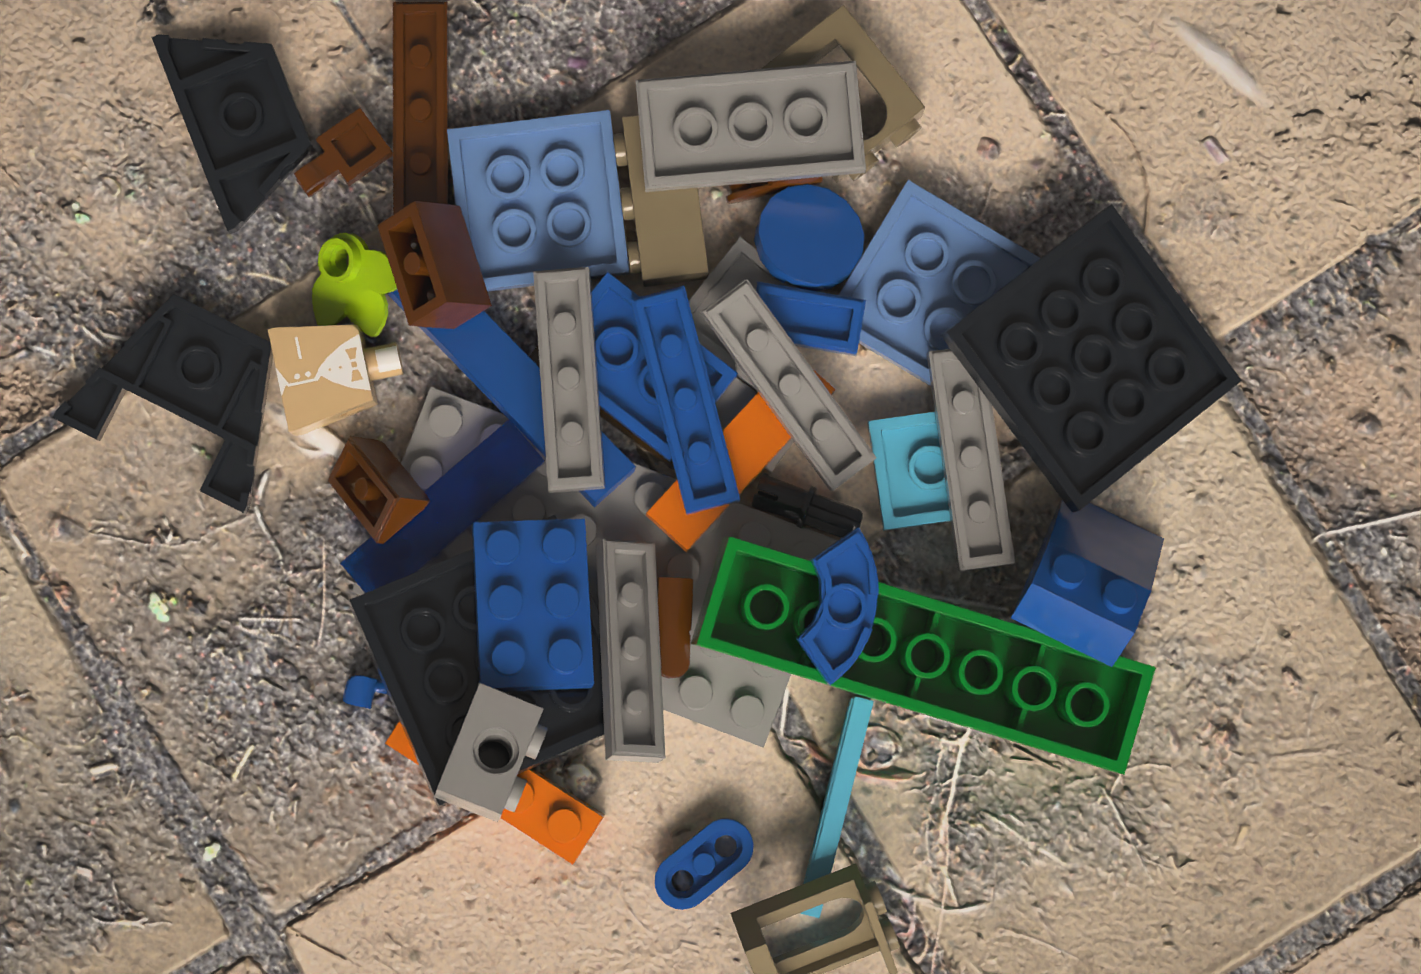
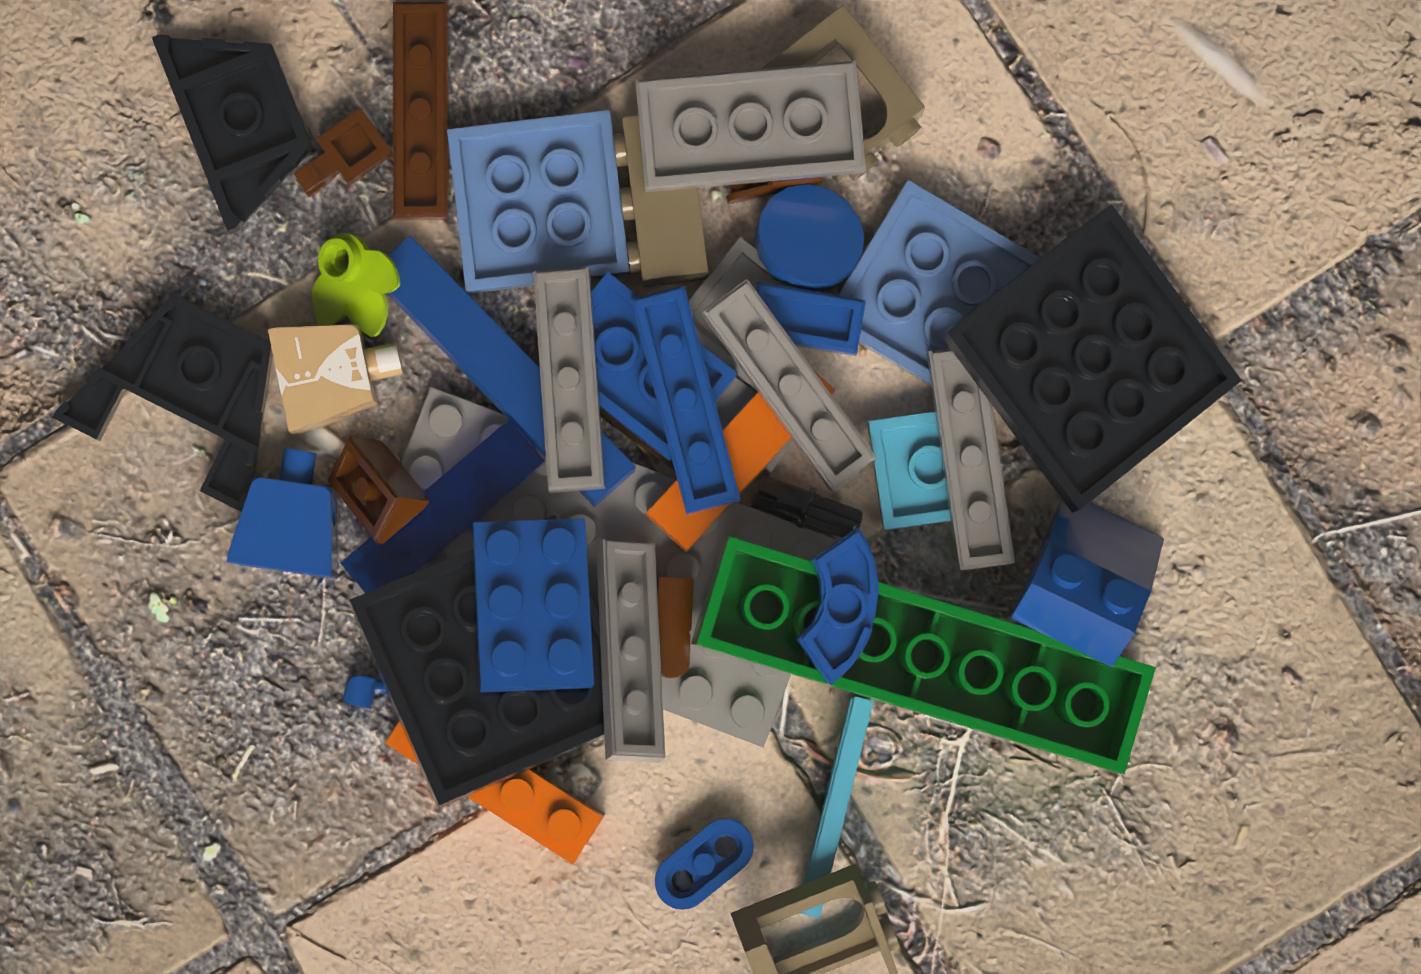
reddish brown brick [377,201,492,329] -> none
light grey brick [434,683,548,822] -> none
none -> blue torso [226,449,338,579]

